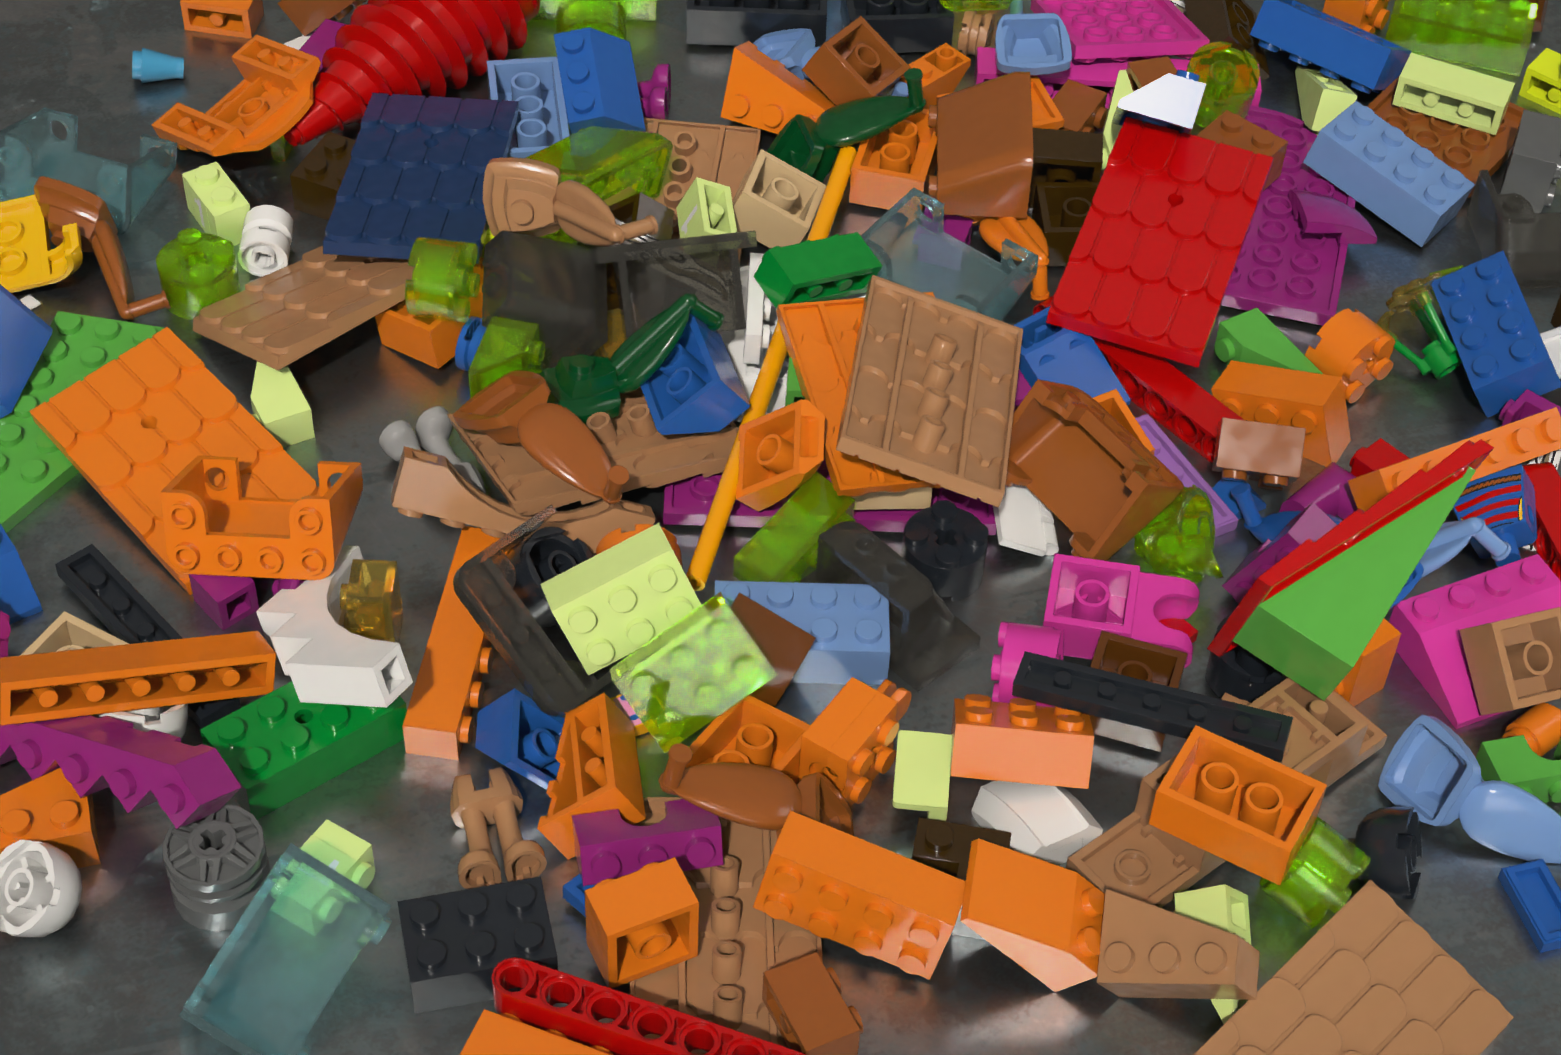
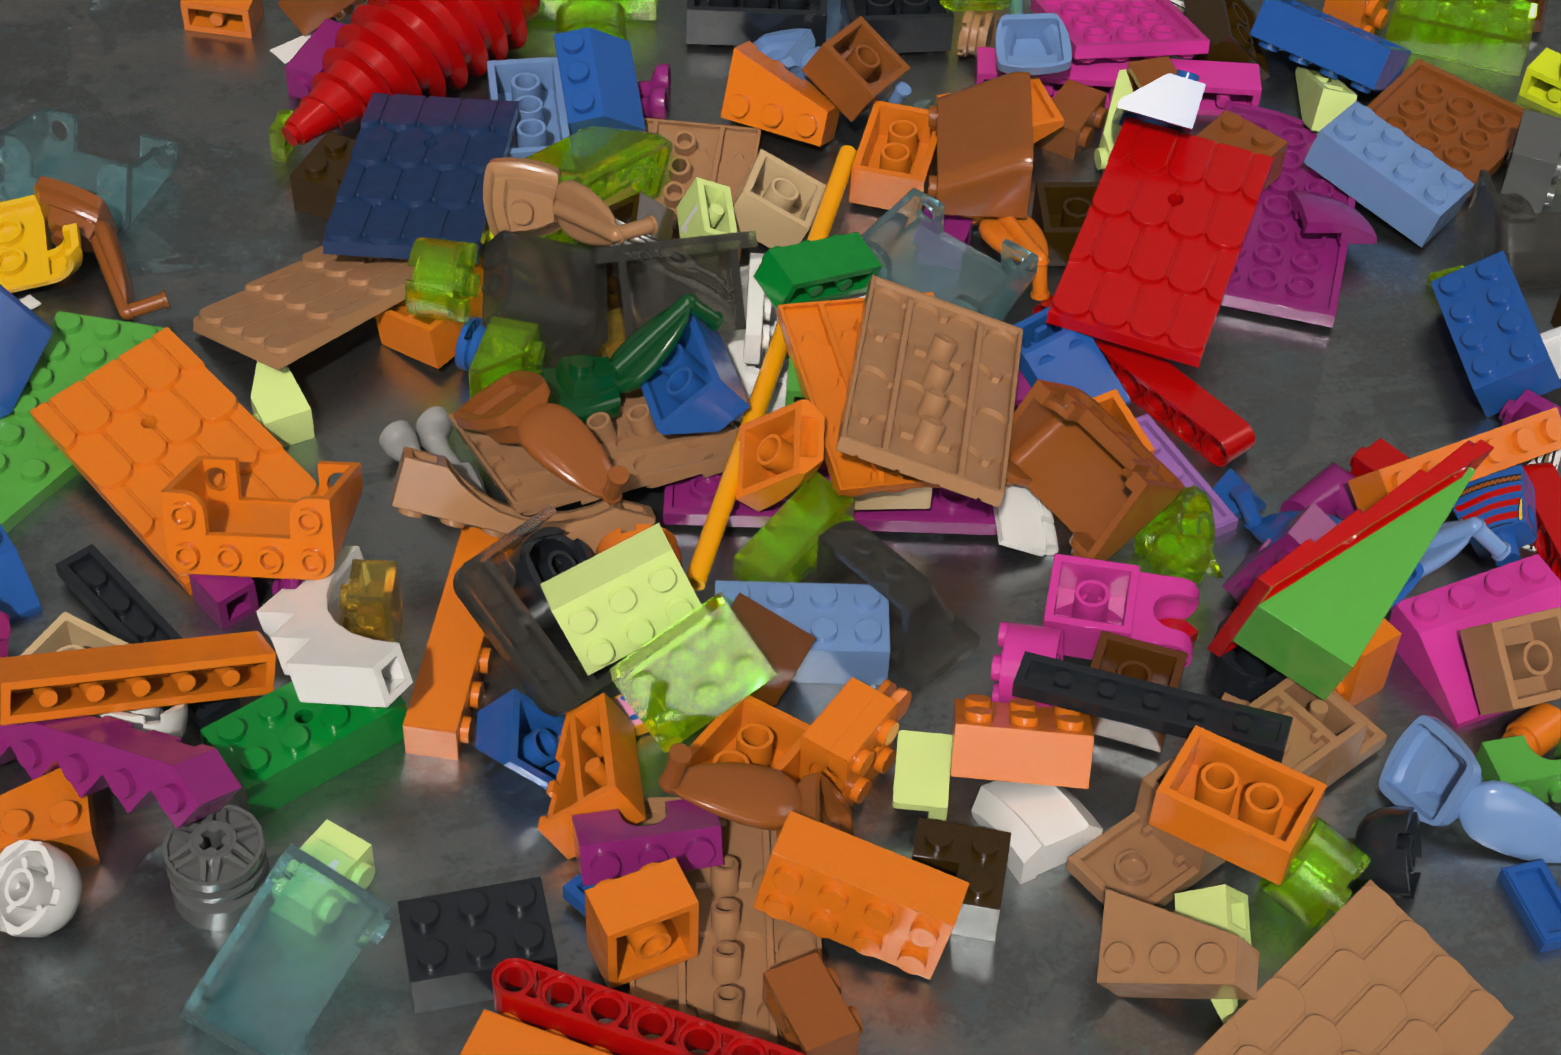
dark azure cone [132,48,184,83] -> none
orange slope [151,34,321,157] -> none
clear neon green brick [156,228,240,320] -> none
yellowish green brick [182,161,250,251] -> none
white wheel [238,205,294,277] -> none
medium nougat piece [450,767,547,889] -> none
dark green piece [767,68,926,183] -> none
orange slope [899,43,971,109] -> none
black brick [900,500,989,602] -> none
orange slope [960,838,1105,992] -> none
dark brown brick [1027,128,1103,214] -> none
clear neon green brick [1186,41,1260,128] -> none
orange wedge [1211,360,1351,467] -> none
brick [1212,418,1306,491] -> none
bright green slope [1214,308,1323,374] -> none
orange brick [1305,308,1395,403] -> none
plant [1376,272,1462,380] -> none
yellowish green brick [1392,52,1515,135] -> none

